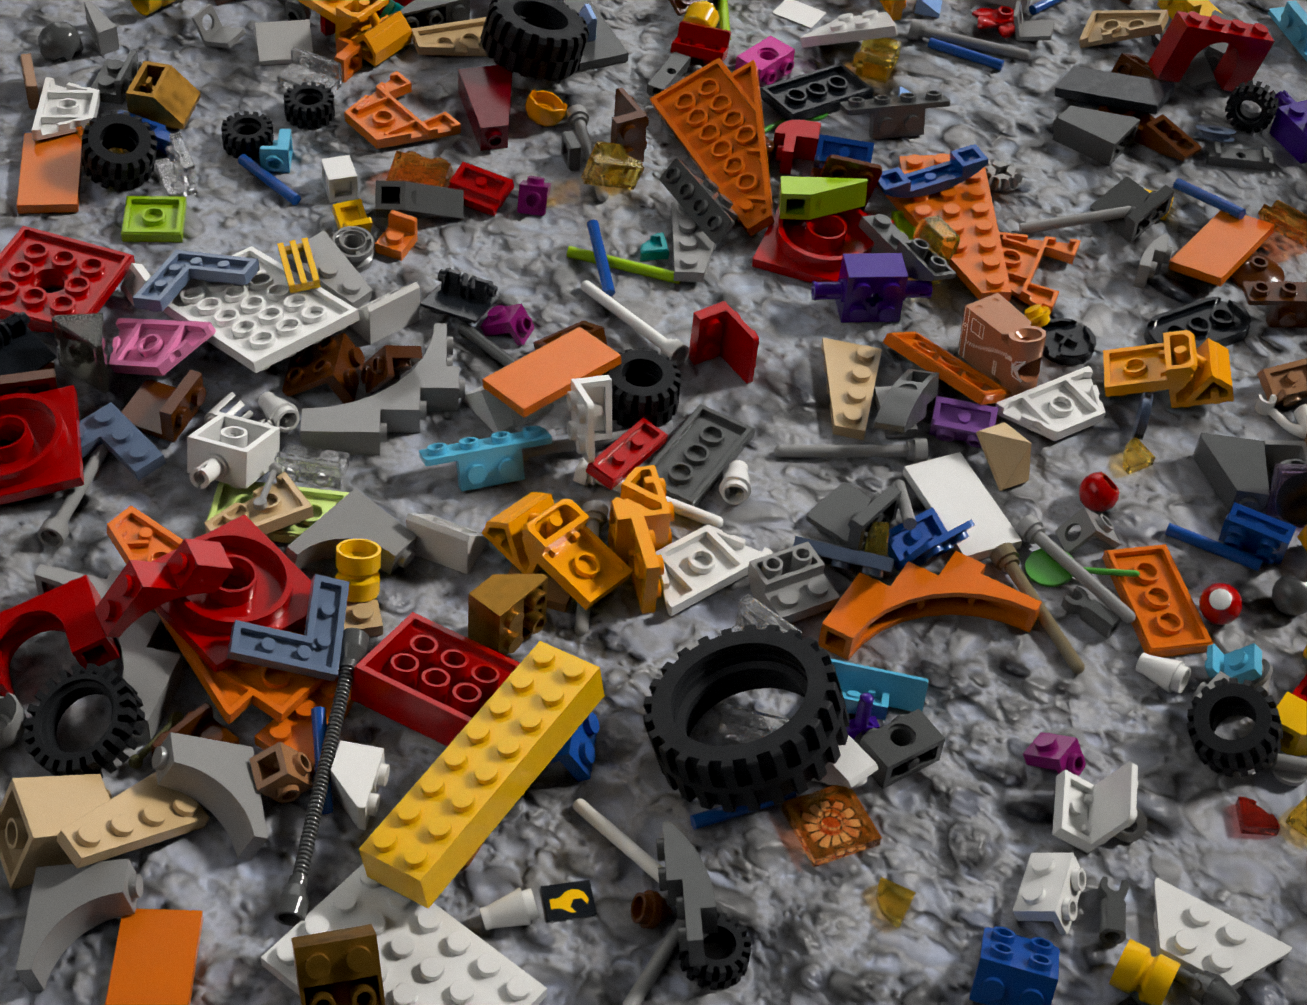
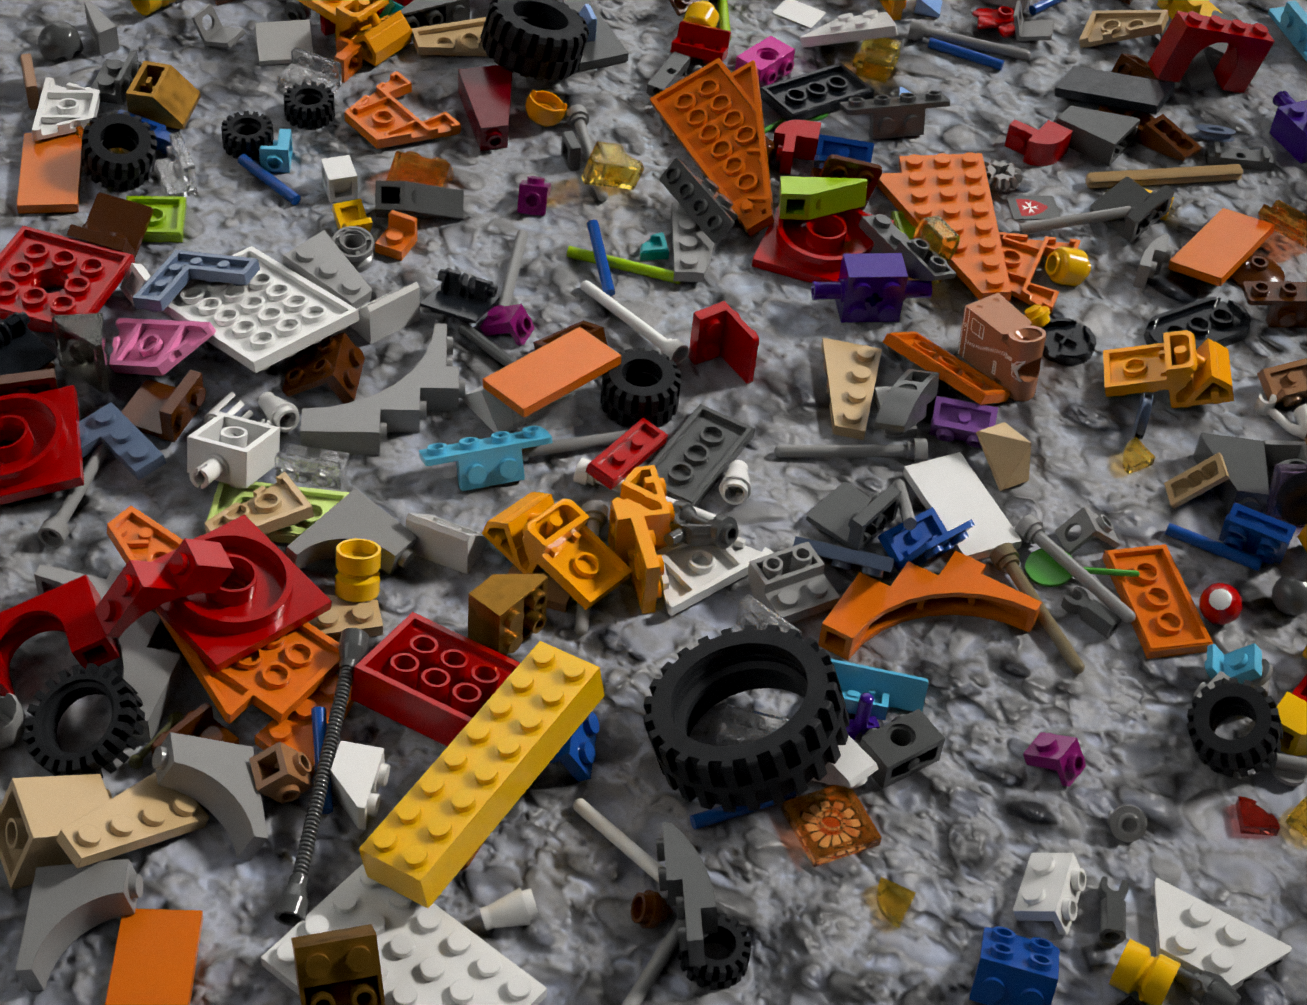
sand blue plate [227,574,349,682] -> none
light grey hinge [253,462,282,511] -> none
yellow tile [277,237,321,294] -> none
reddish brown bracket [361,345,422,393] -> none
red plate [447,162,514,217] -> none
black sticker [541,880,597,922] -> none
white bracket [566,375,612,463] -> none
reddish brown bracket [609,88,649,170] -> none
clear yellow tile [865,522,889,556] -> none
blue slope [877,144,988,198] -> none
white wing [995,366,1106,441] -> none
white bracket [1052,761,1138,854] -> none
red piece [1079,472,1119,512] -> none
white cone [1136,652,1191,694] -> none
blue bar [1173,178,1246,219] -> none
black tyre [1225,80,1279,133] -> none
none -> reddish brown bracket [67,192,154,259]
none -> light grey bar [498,230,528,306]
none -> dark grey piece [664,500,739,549]
none -> red brick [1004,119,1073,166]
none -> dark grey sticker [1006,196,1061,219]
none -> yellow head [1045,246,1091,286]
none -> tan axle [1085,164,1243,189]
none -> tan slope [1164,452,1230,509]

